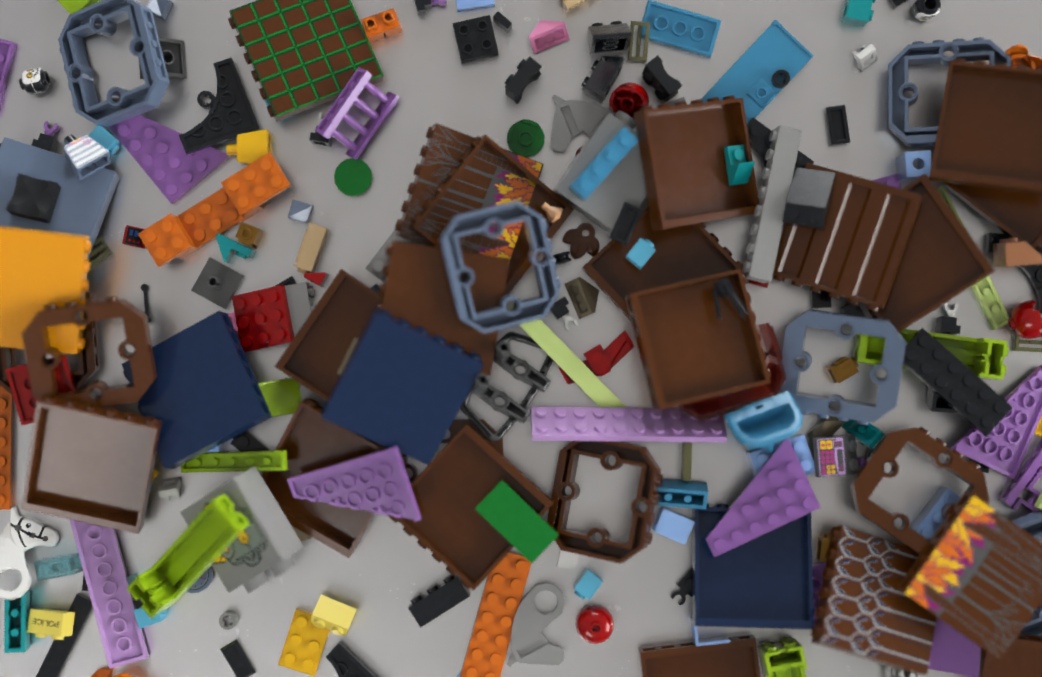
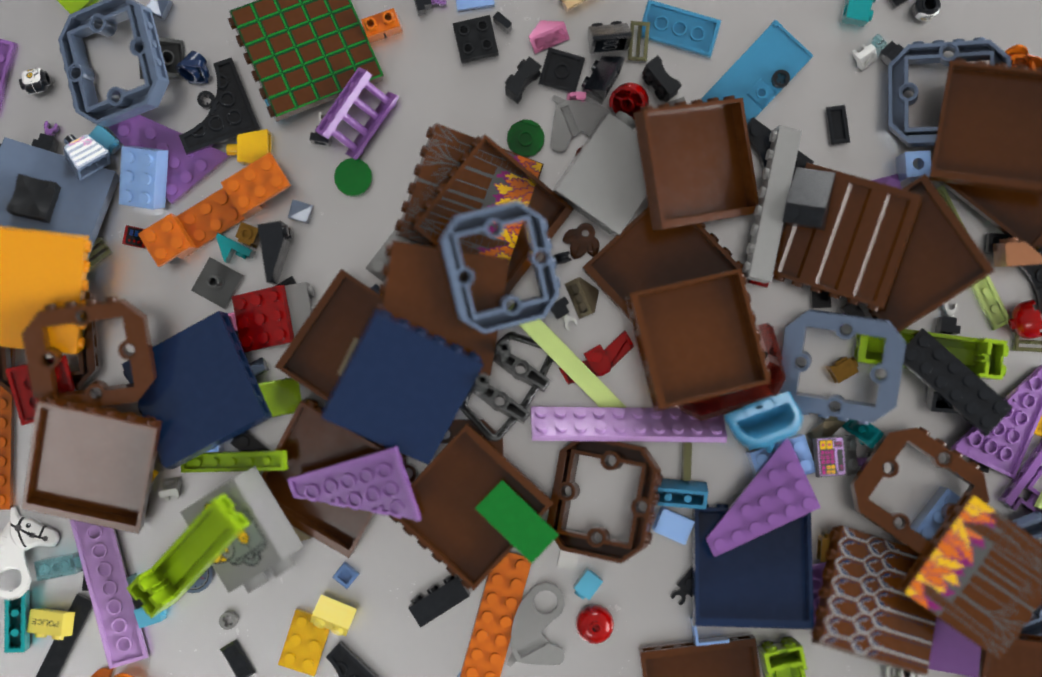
black hinge [141,284,152,324] -> none
tan window [293,222,329,274] -> none
red slope [303,272,329,287] -> none
light nougat rock [541,202,563,223] -> none
dark azure brick [568,127,639,201] -> none
black tile [609,202,643,246] -> none
medium azure brick [625,238,656,270] -> none
black plant [712,278,748,320] -> none
teal slope [723,145,755,186] -> none
none -> light blue brick [119,146,169,210]
none -> dark blue piece [175,51,210,84]
none -> sand blue slope [249,357,269,377]
none -> black slope [257,221,292,285]
none -> medium blue tile [332,562,360,589]
none -> black tile [538,47,585,93]
none -> bright pink tile [566,92,586,102]
none -> black piece [871,34,904,66]

